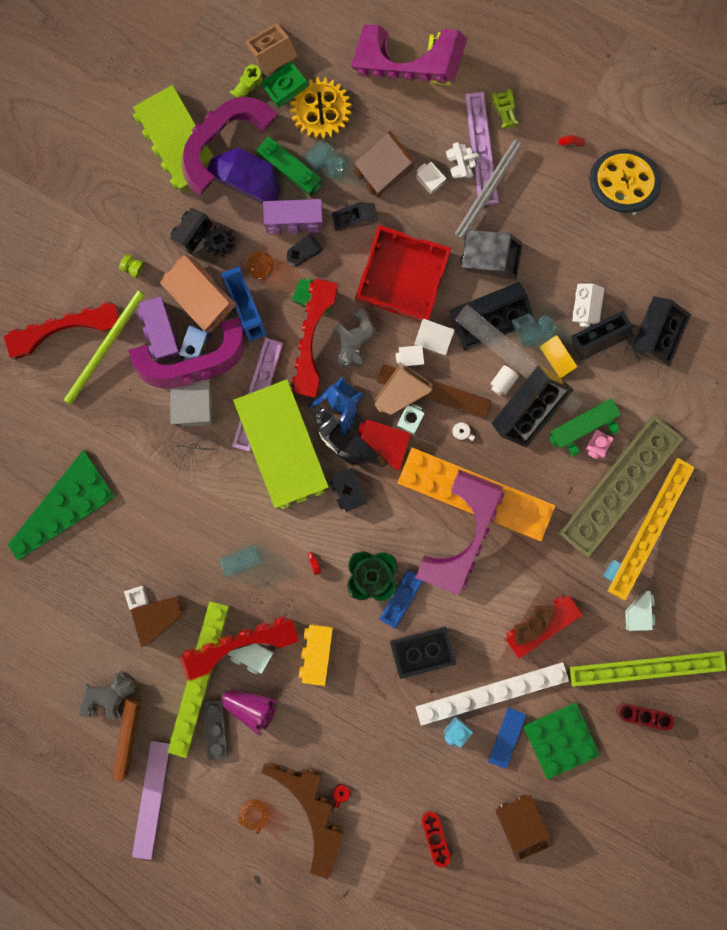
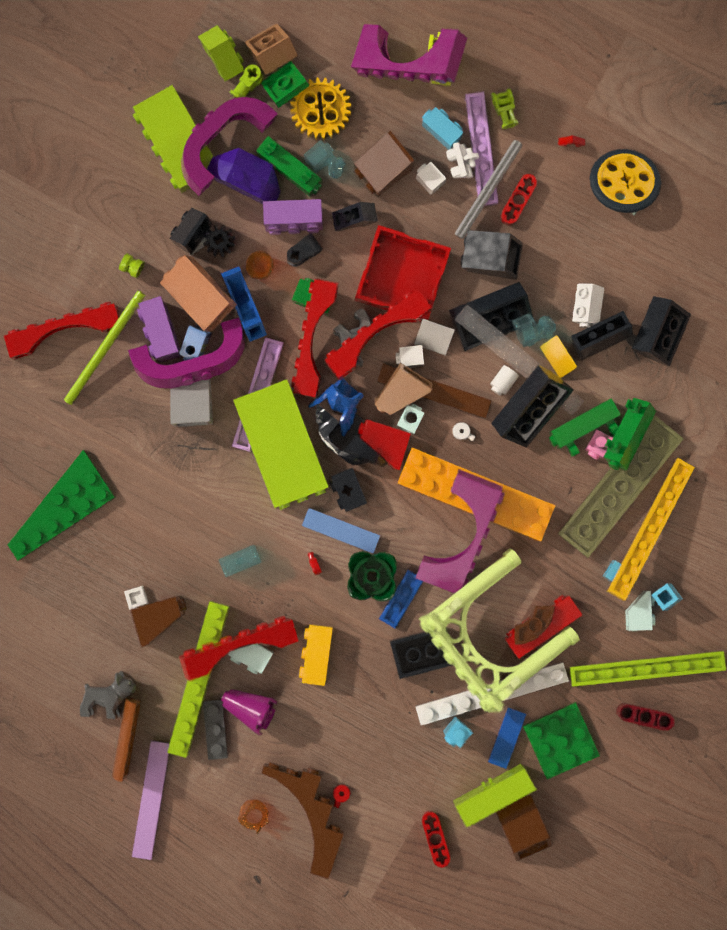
none -> lime brick [198,25,244,82]
none -> medium blue tile [302,508,380,553]
none -> red arch [325,289,432,381]
none -> yellowish green arch [419,548,580,712]
none -> medium azure brick [422,107,463,150]
none -> lime brick [453,764,536,827]
none -> red beam [501,174,537,225]
none -> green brick [604,398,656,471]
none -> medium azure brick [652,583,683,611]

